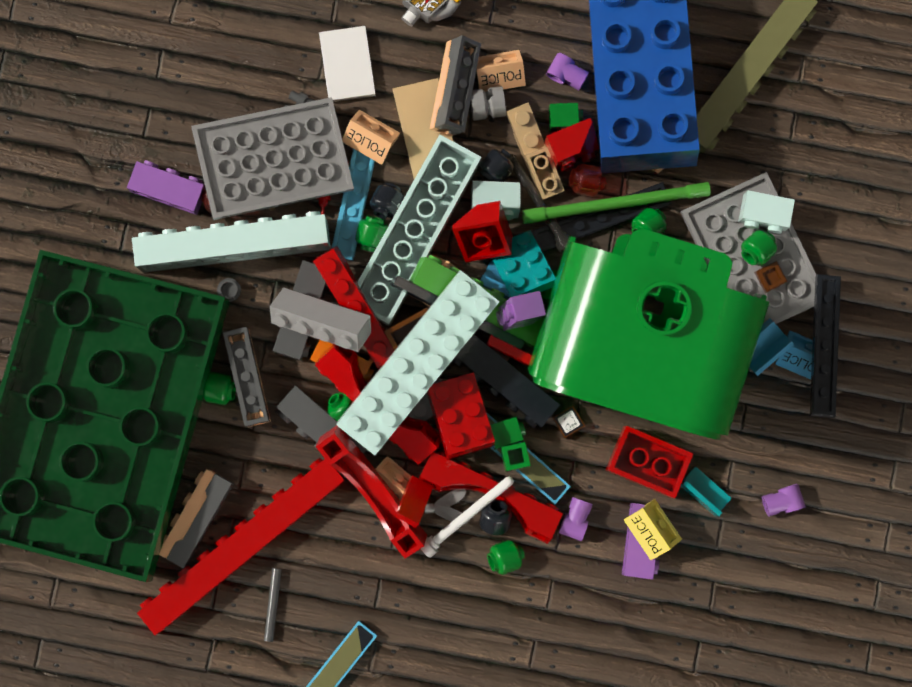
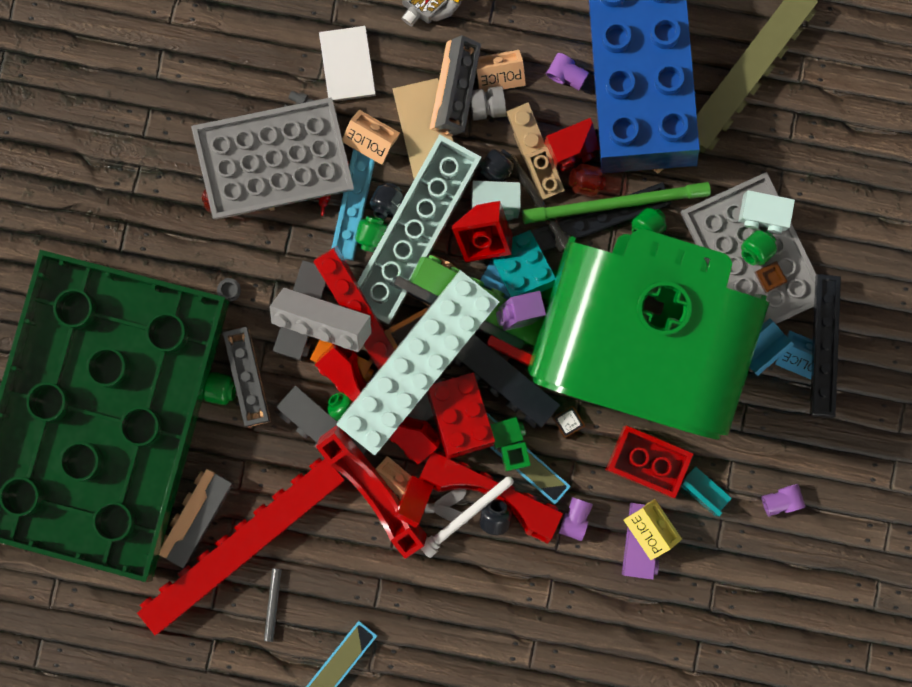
medium lavender brick [127,160,206,215] -> none
light aqua brick [132,211,331,273] -> none
green head [487,540,525,575] -> none
green brick [548,103,583,132] -> none

